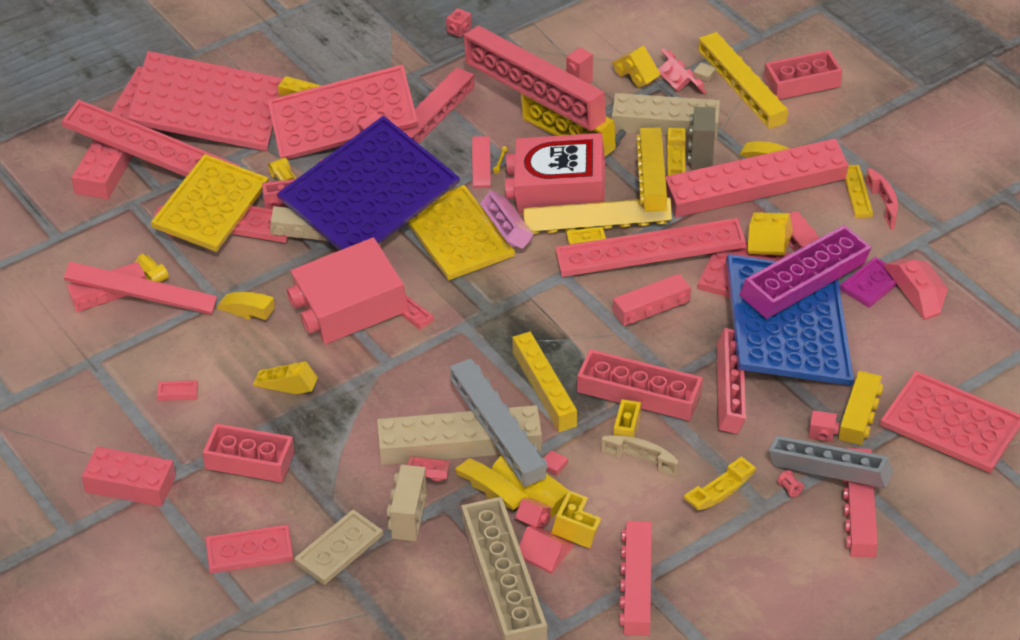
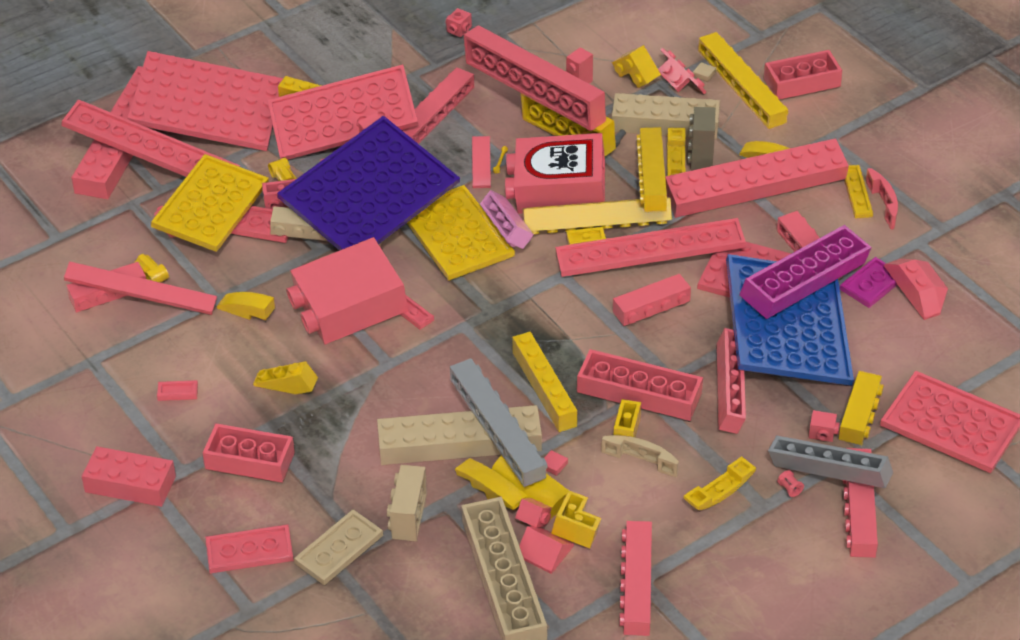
coral plate [407,456,450,481] -> none
yellow slope [748,212,793,255] -> none

